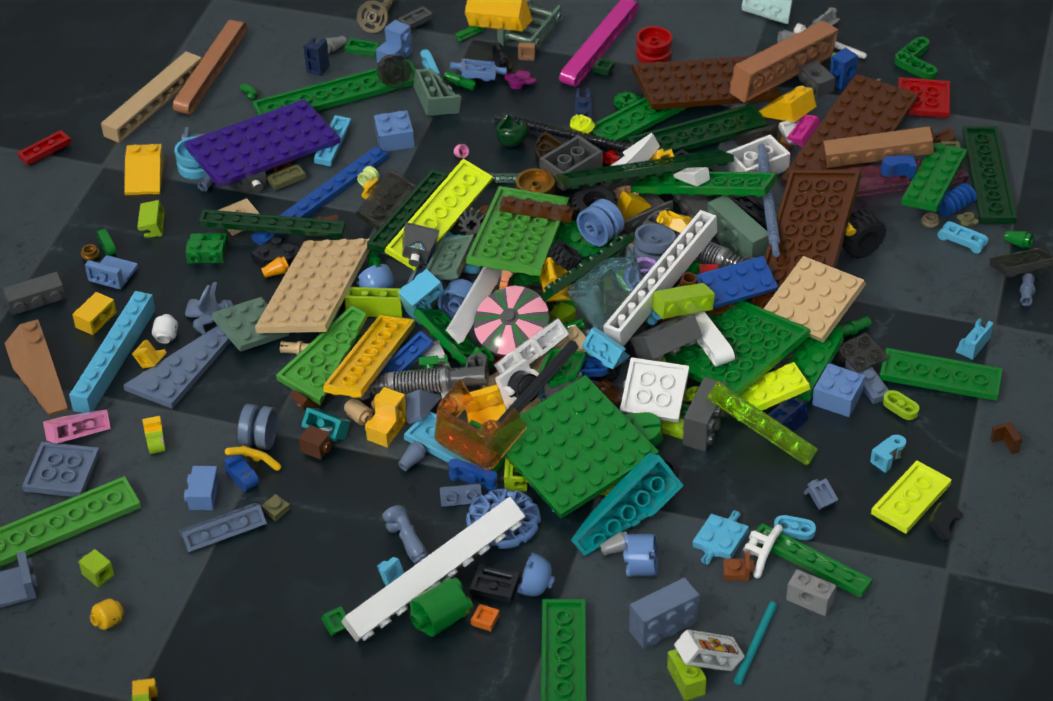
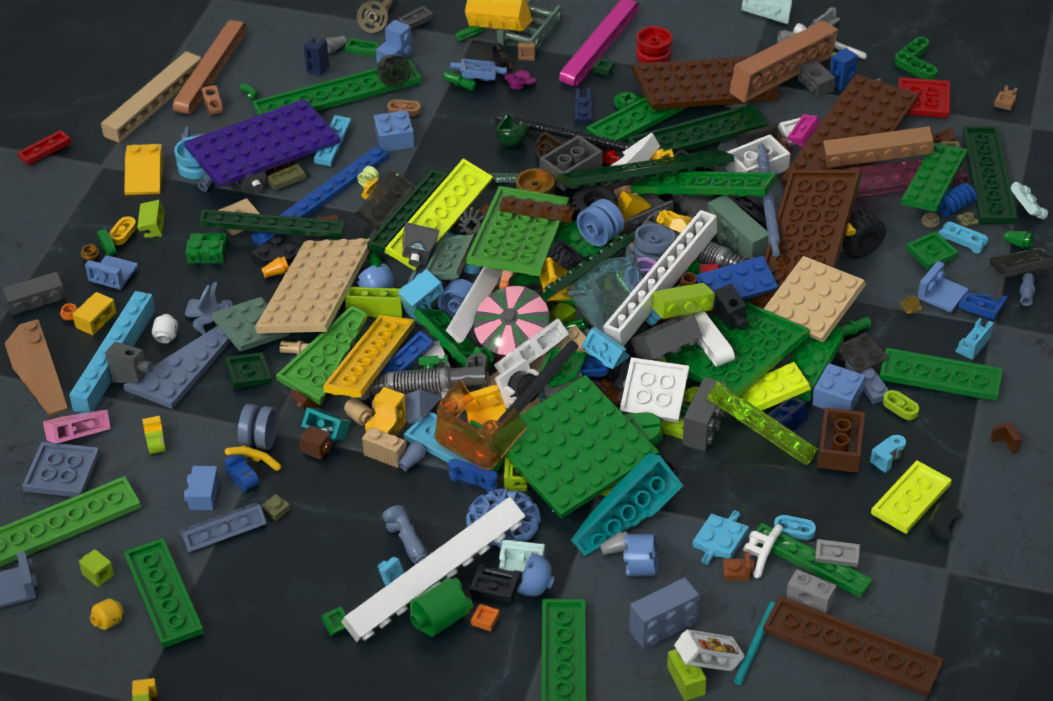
yellow panel [132,340,167,368] -> none
sand green wedge [413,69,461,116] -> none
medium azure hinge [420,49,440,76] -> none
sand blue hinge [440,484,481,507] -> none
bright pink hinge [454,144,469,158] -> none
neon yellow plate [570,115,595,134] -> none
white slope [674,167,710,186] -> none
yellow slope [759,86,817,122] -> none
sand blue bracket [803,479,838,510] -> none
blue leg [880,155,917,179] -> none
none -> orange plate [60,303,78,320]
none -> dark grey torso [105,342,153,383]
none -> yellow plate [109,217,137,245]
none -> green plate [123,538,204,648]
none -> nougat leg [201,85,223,116]
none -> dark green plate [225,352,272,389]
none -> tan brick [362,427,407,468]
none -> medium nougat plate [387,100,421,117]
none -> light aqua hinge [499,540,545,573]
none -> black torso [714,283,749,331]
none -> reddish brown plate [763,596,944,697]
none -> light grey panel [815,539,860,567]
none -> reddish brown brick [817,407,865,473]
none -> clear yellow plate [900,296,922,314]
none -> green plate [906,231,959,271]
none -> medium blue bracket [917,261,968,312]
none -> blue wing [958,293,1008,320]
none -> medium nougat plate [994,85,1017,111]
none -> light aqua plate [1011,182,1048,219]

